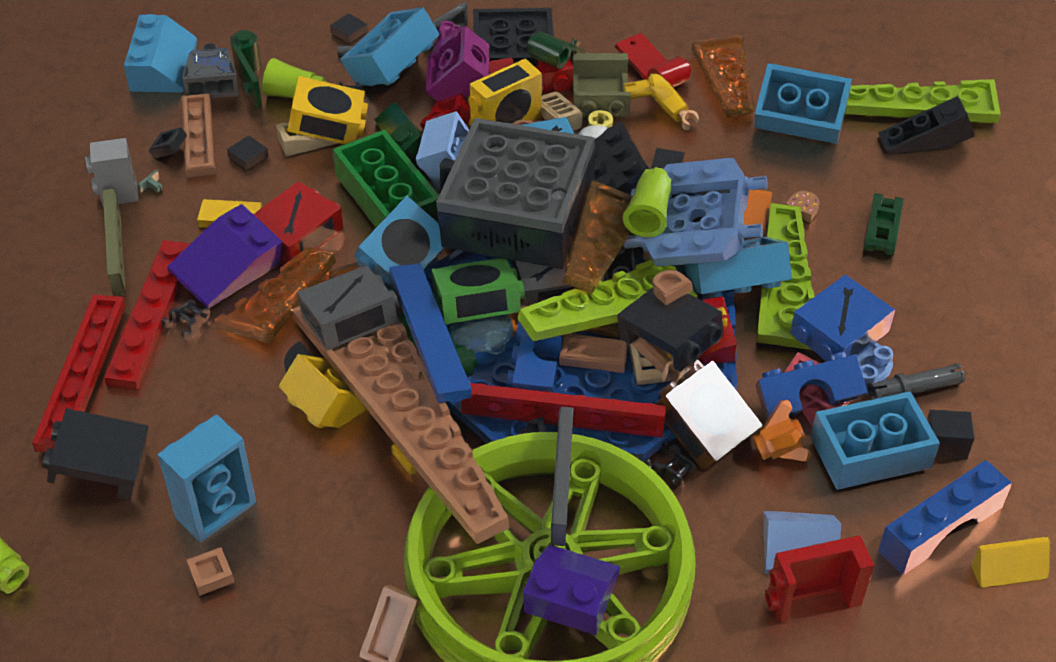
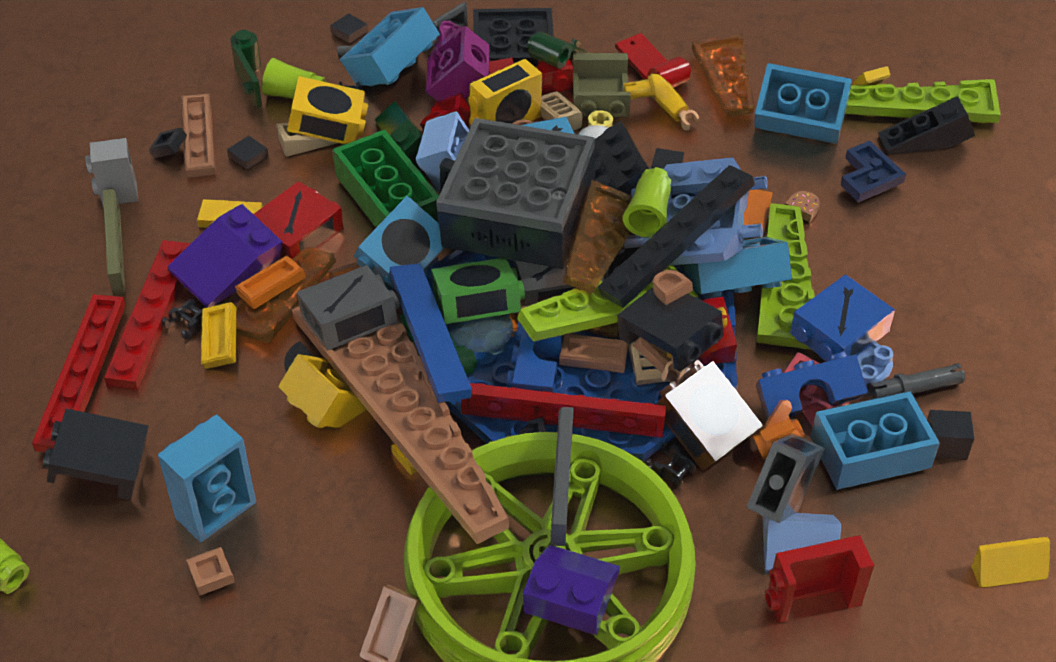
dark azure slope [124,14,198,93] -> none
sand green piece [138,170,162,193] -> none
dark grey torso [183,43,239,99] -> none
dark green plate [863,193,904,256] -> none
blue arch [878,460,1012,575] -> none
none -> yellow tile [201,302,236,369]
none -> orange tile [235,256,306,309]
none -> black plate [598,165,755,308]
none -> dark grey brick [746,434,825,523]
none -> dark blue plate [840,140,906,202]
none -> yellow tile [853,66,891,85]

